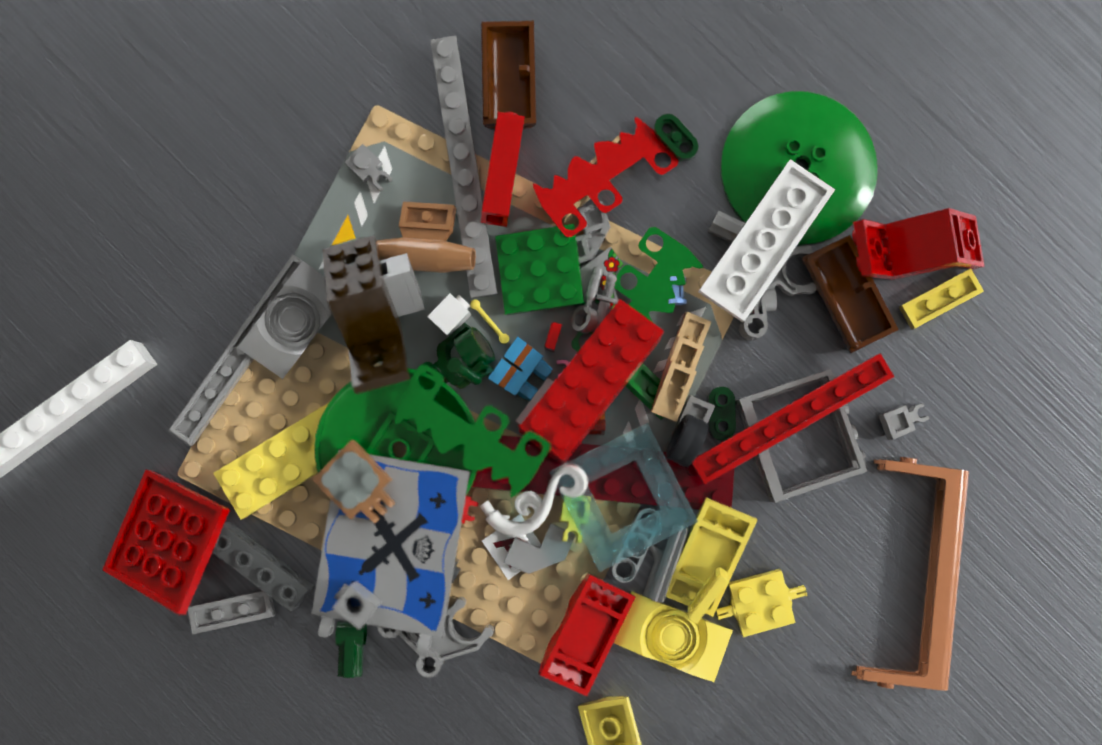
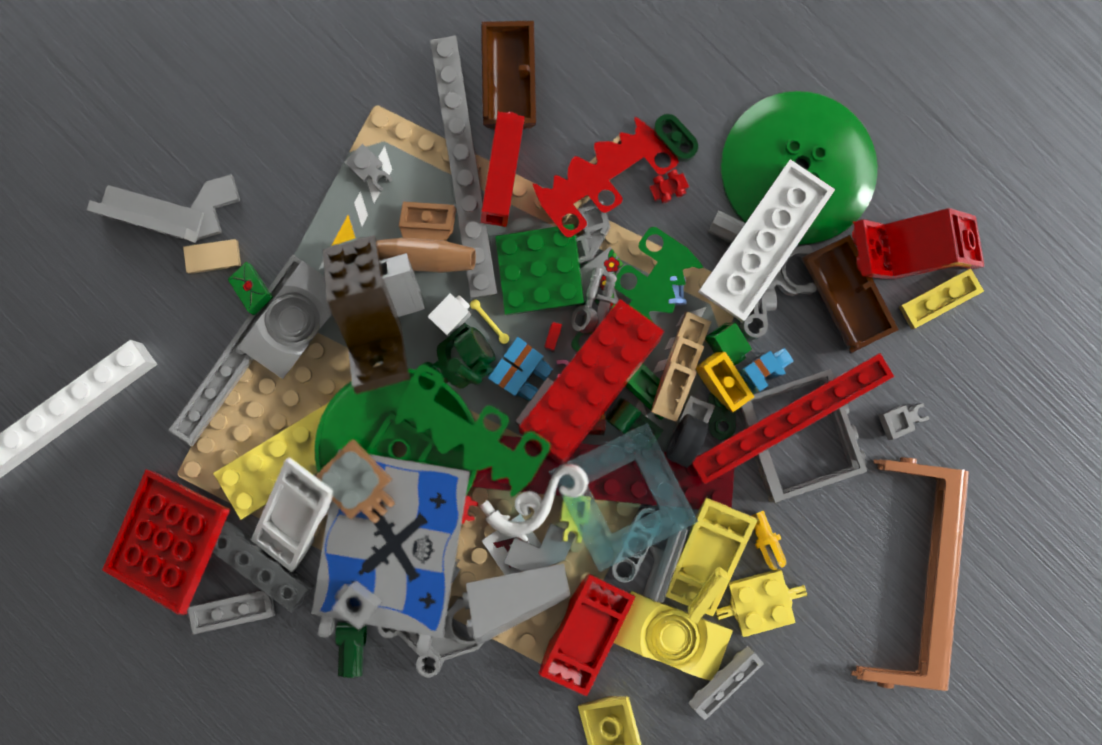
none -> light grey panel [87,185,204,243]
none -> tan tile [183,239,241,274]
none -> light grey tile [191,174,240,240]
none -> green tile [228,262,273,315]
none -> white slope [251,458,333,572]
none -> light grey slope [463,563,570,644]
none -> dark green plate [605,398,664,452]
none -> red piece [649,169,689,204]
none -> light grey plate [688,646,764,720]
none -> yellow slope [695,352,754,412]
none -> green brick [705,322,752,365]
none -> dark azure hips [738,348,793,394]
none -> yellow arm [751,511,786,570]

